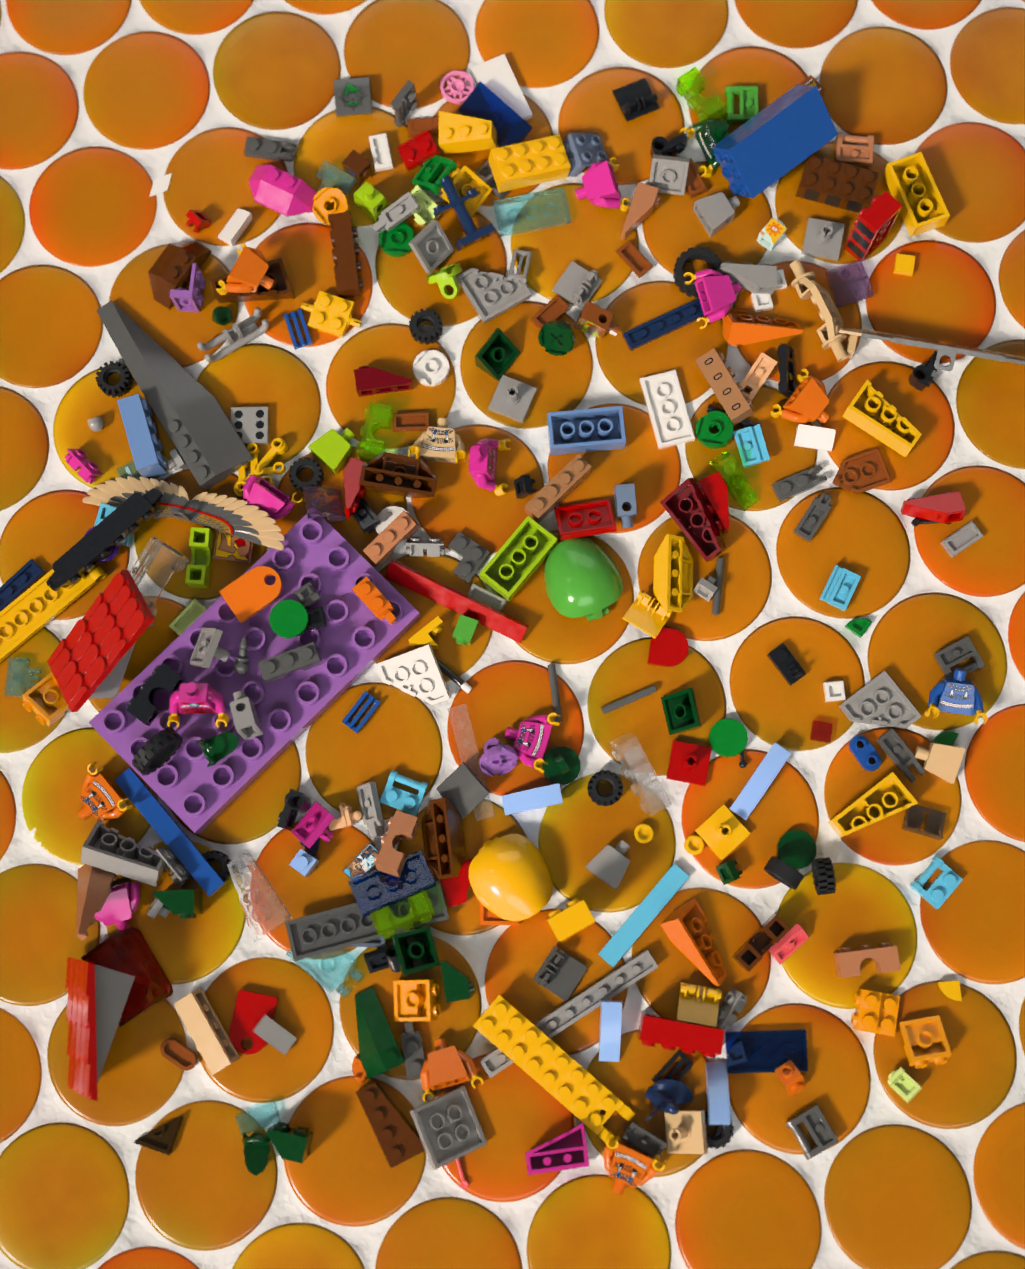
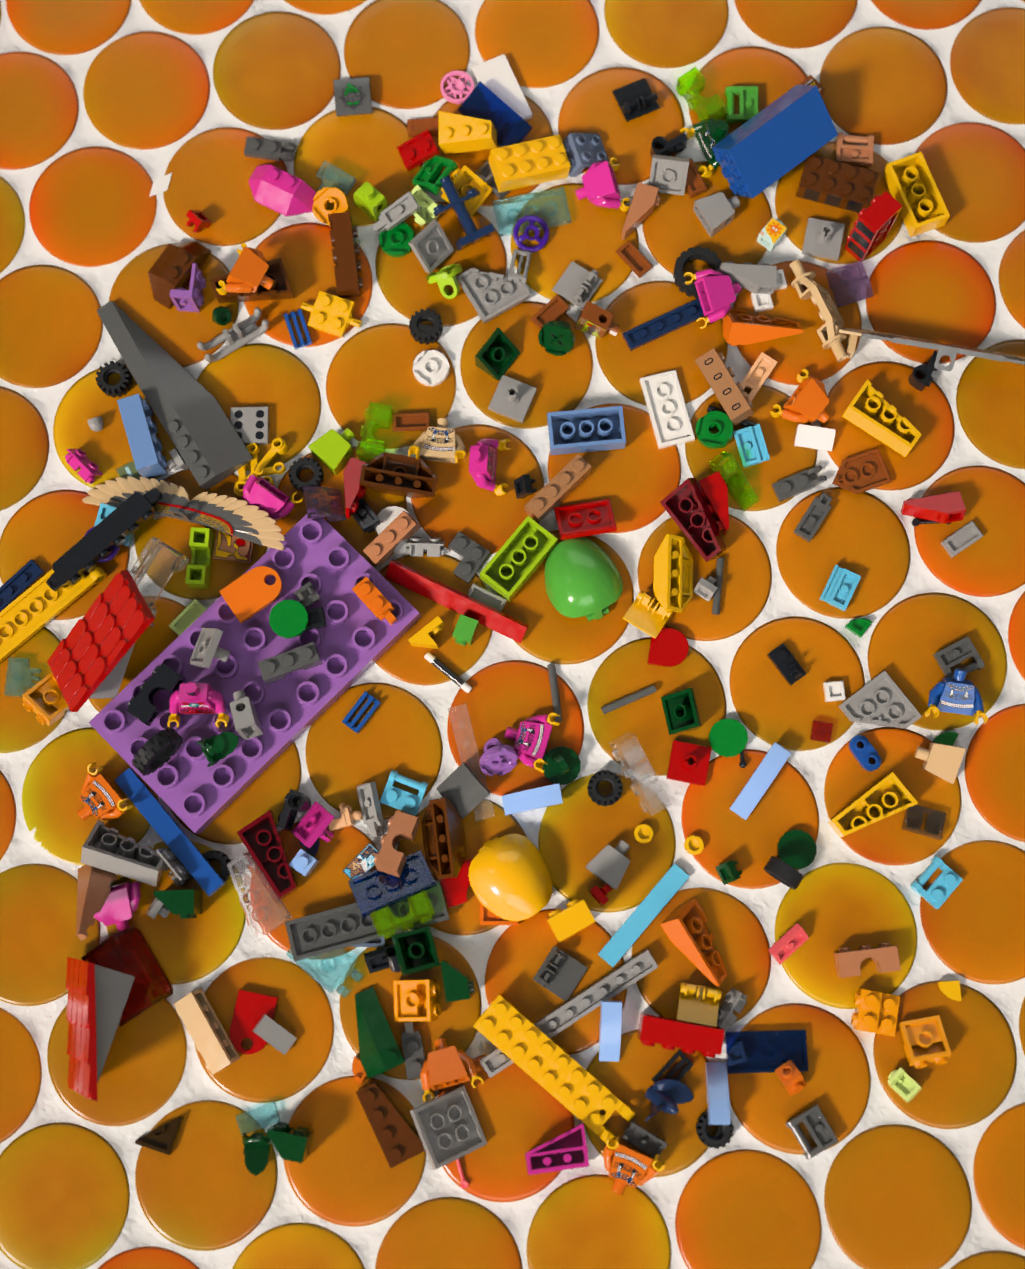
dark orange tile [160,1038,198,1070] -> none
white slope [218,208,253,247] -> none
dark grey bar [234,637,249,675] -> none
reddish brown brick [342,149,372,183] -> none
dark red slope [354,366,414,397] -> none
white plate [369,133,393,172] -> none
white plate [376,644,451,705] -> none
dark grey plate [391,80,417,127] -> none
sand blue torso [613,483,637,528] -> none
tan tile [664,1110,708,1154] -> none
yellow tile [695,805,751,860] -> none
reddish brown arch [732,914,791,972] -> none
black hinge [777,343,795,398] -> none
black tyre [811,857,836,895] -> none
dark grey hinge [876,729,925,783] -> none
yellow tile [893,253,915,276] -> none
none -> dark red wedge [236,810,298,900]
none -> dark purple piece [513,215,549,252]
none -> red tile [588,884,612,906]

